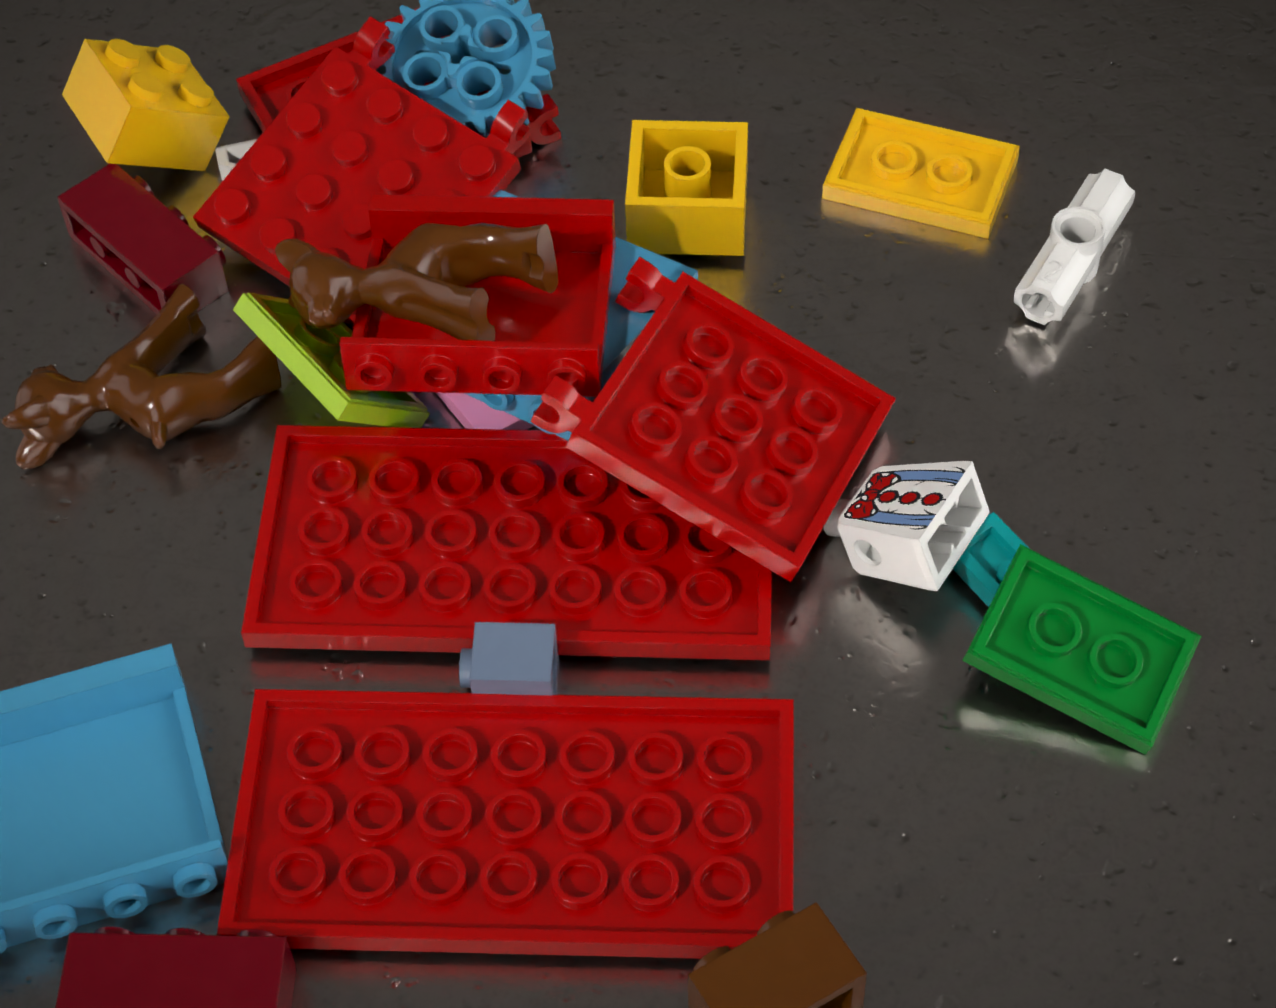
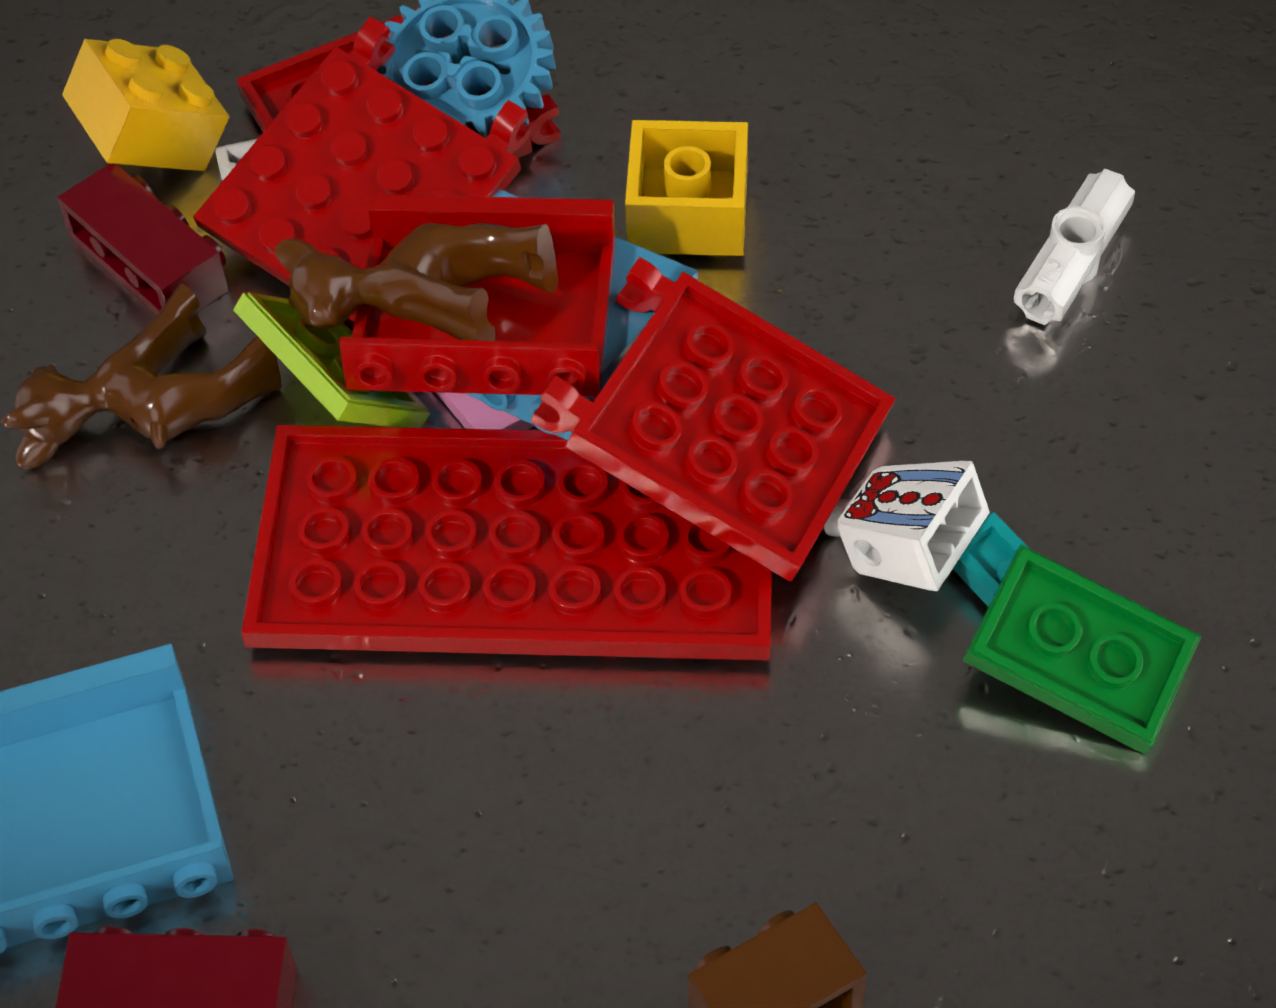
red plate [216,689,794,959] -> none
sand blue brick [459,622,559,695] -> none
yellow tile [822,108,1020,239] -> none

